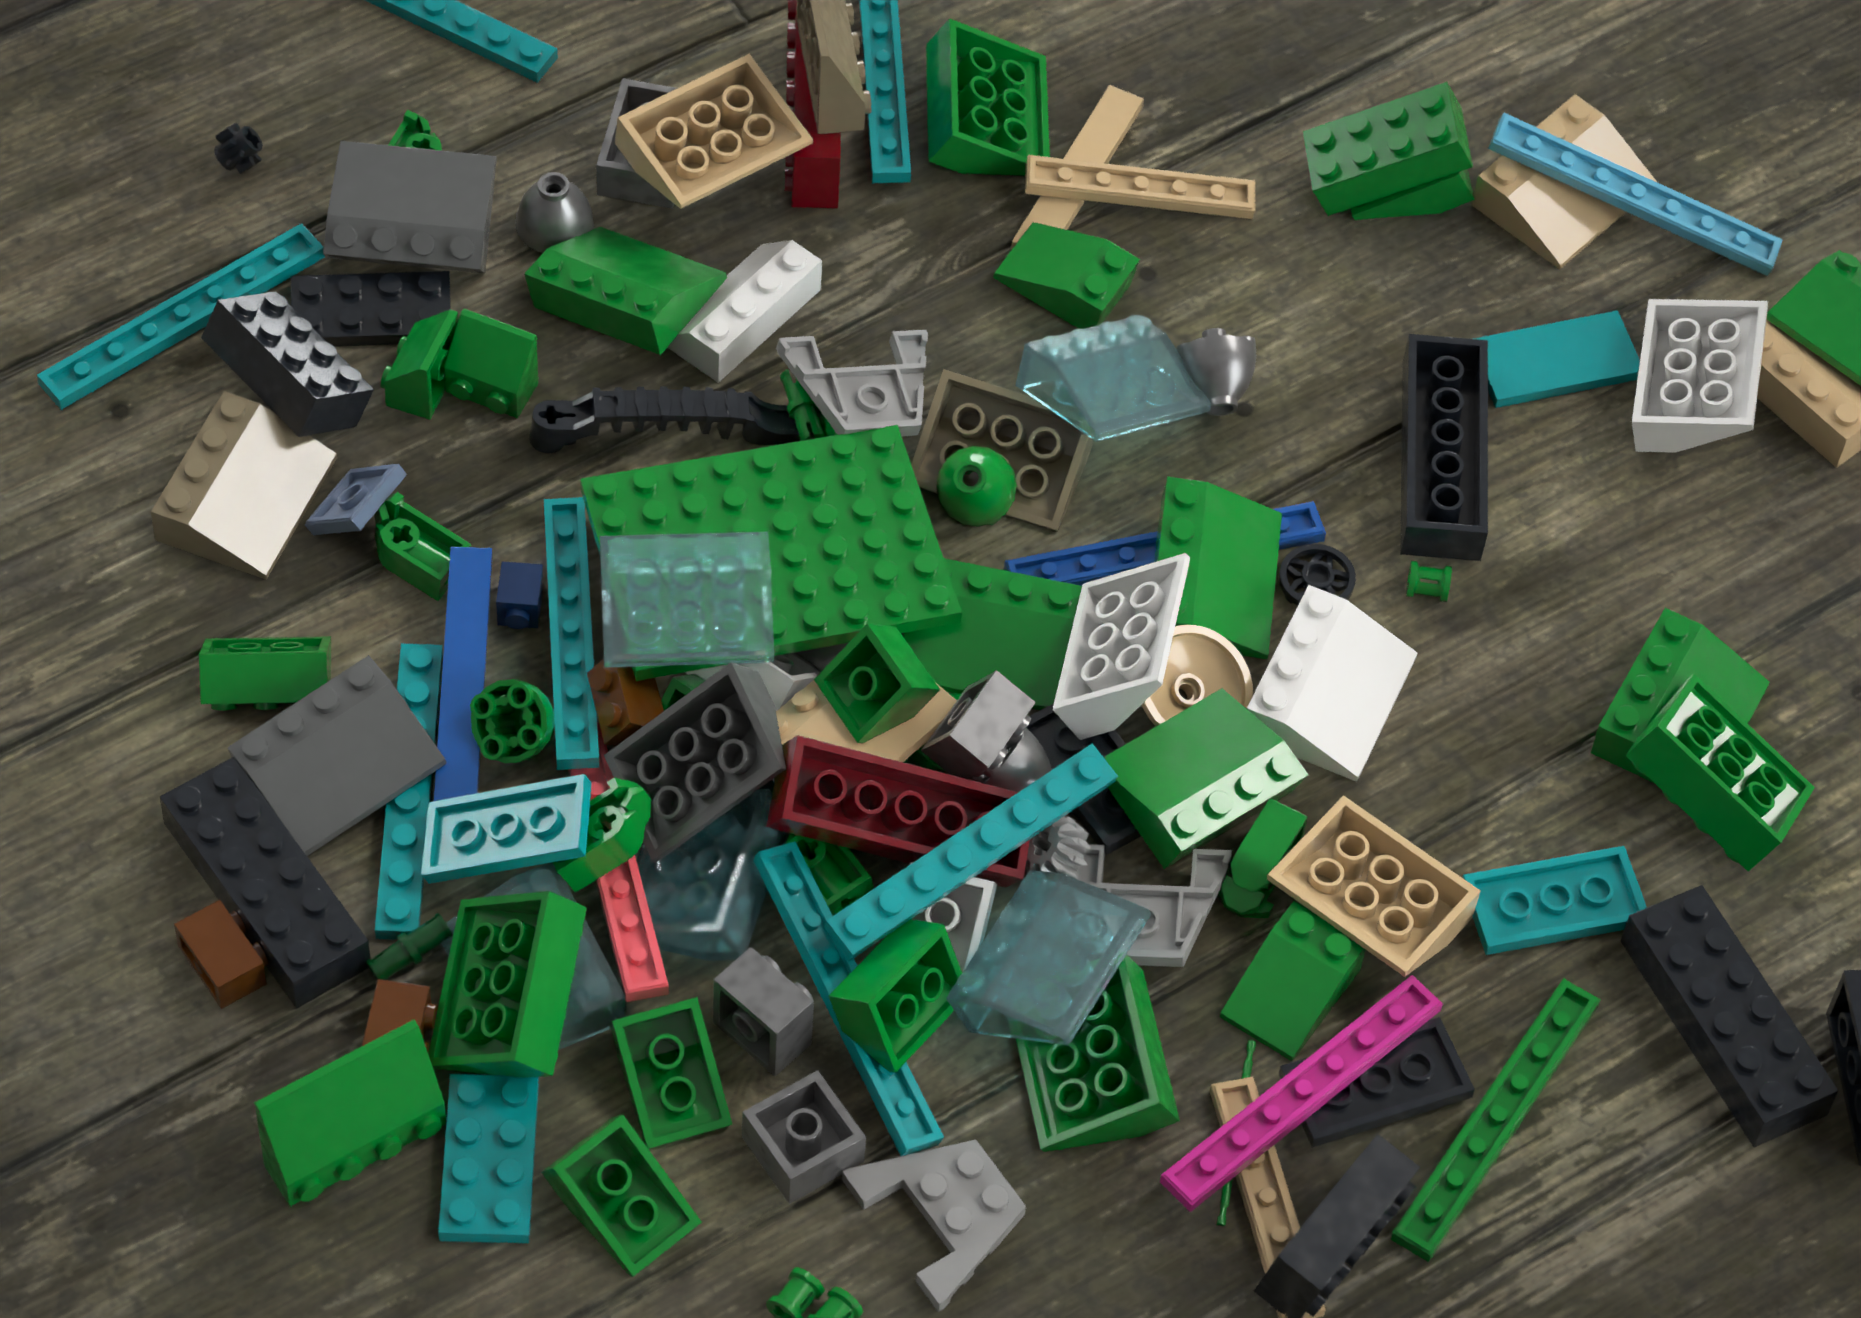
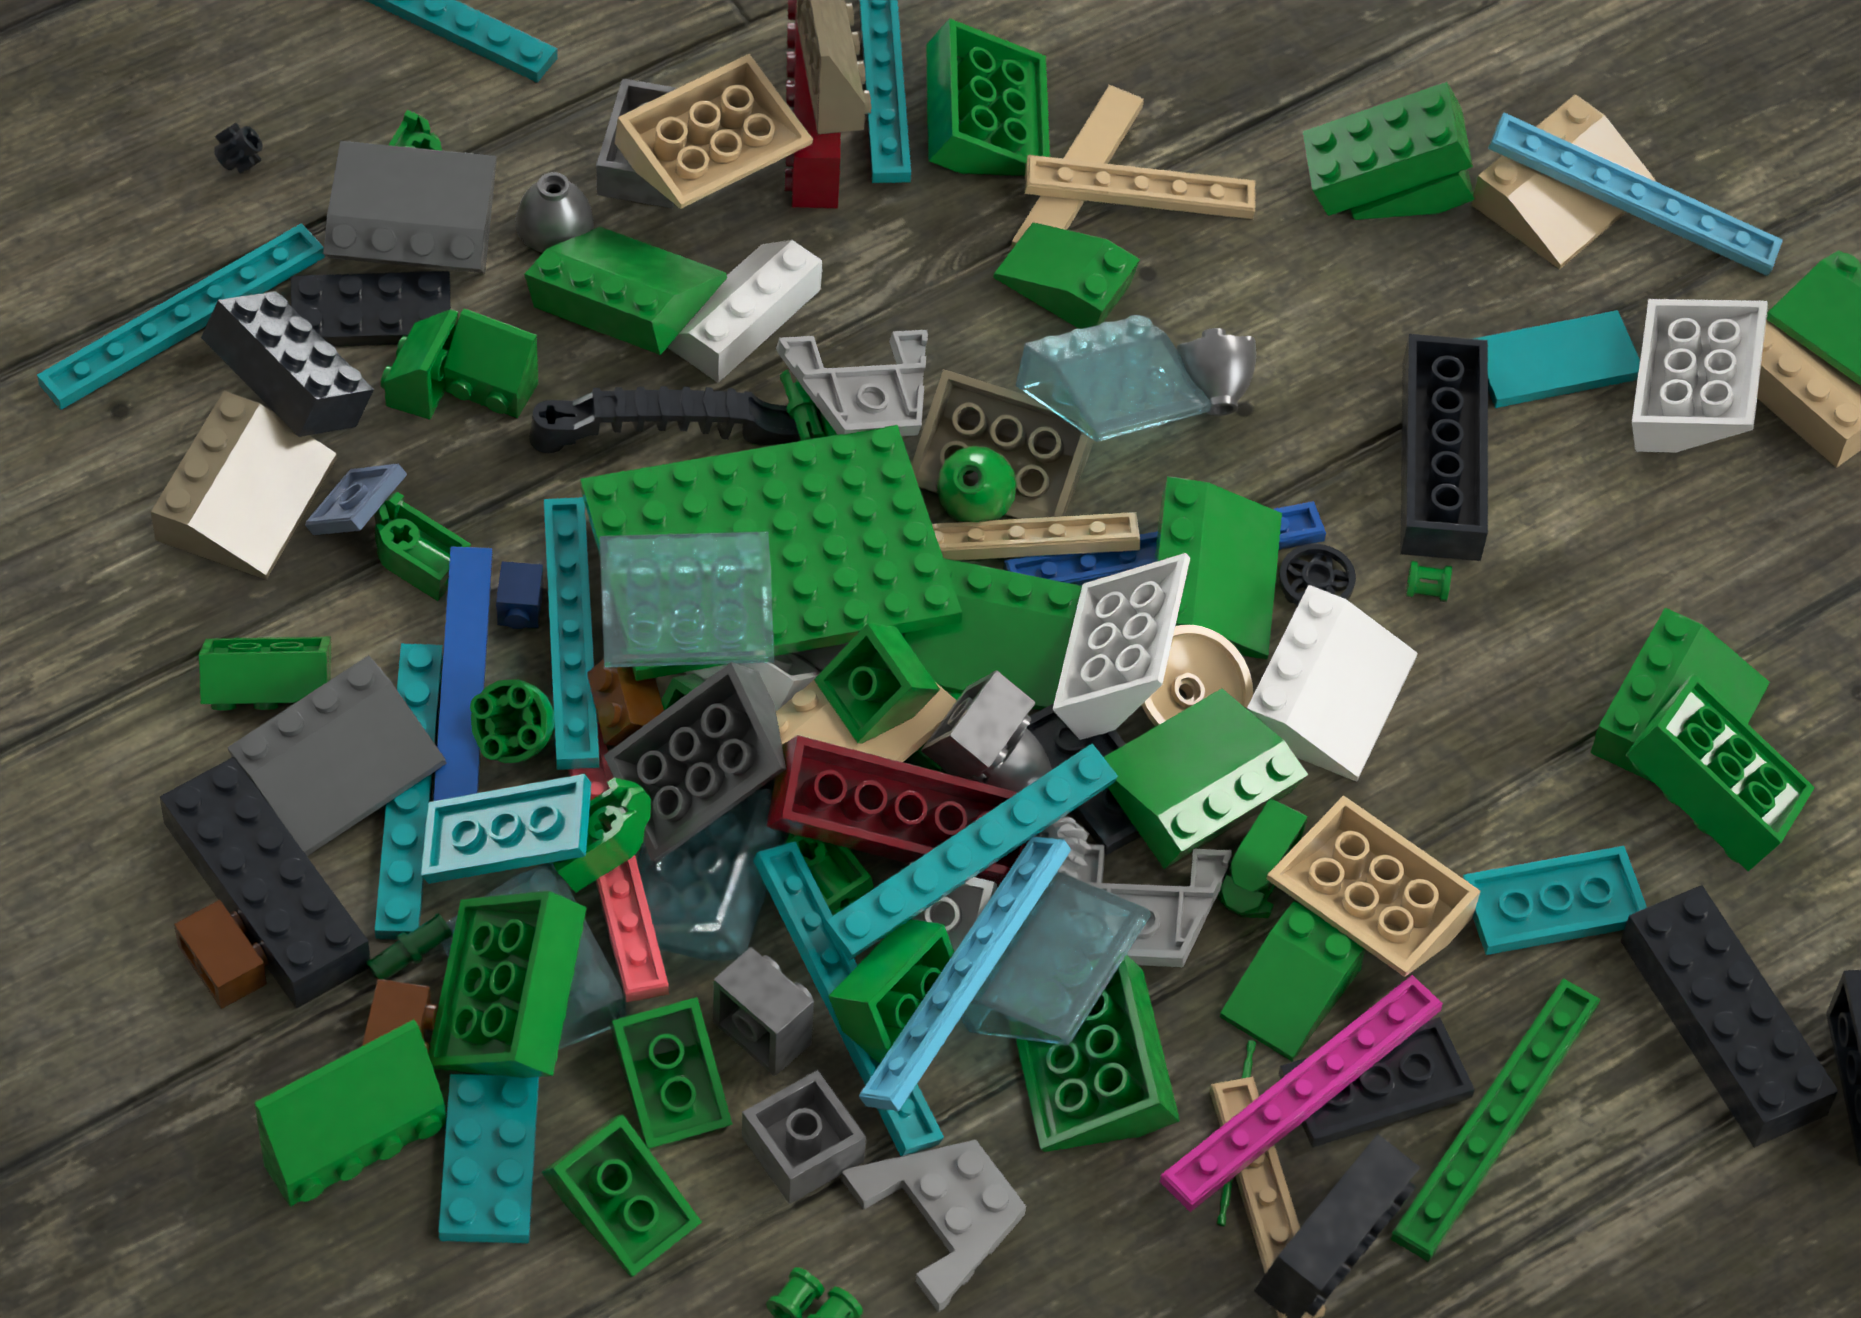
none -> medium azure tile [859,837,1071,1111]
none -> tan tile [932,512,1140,560]

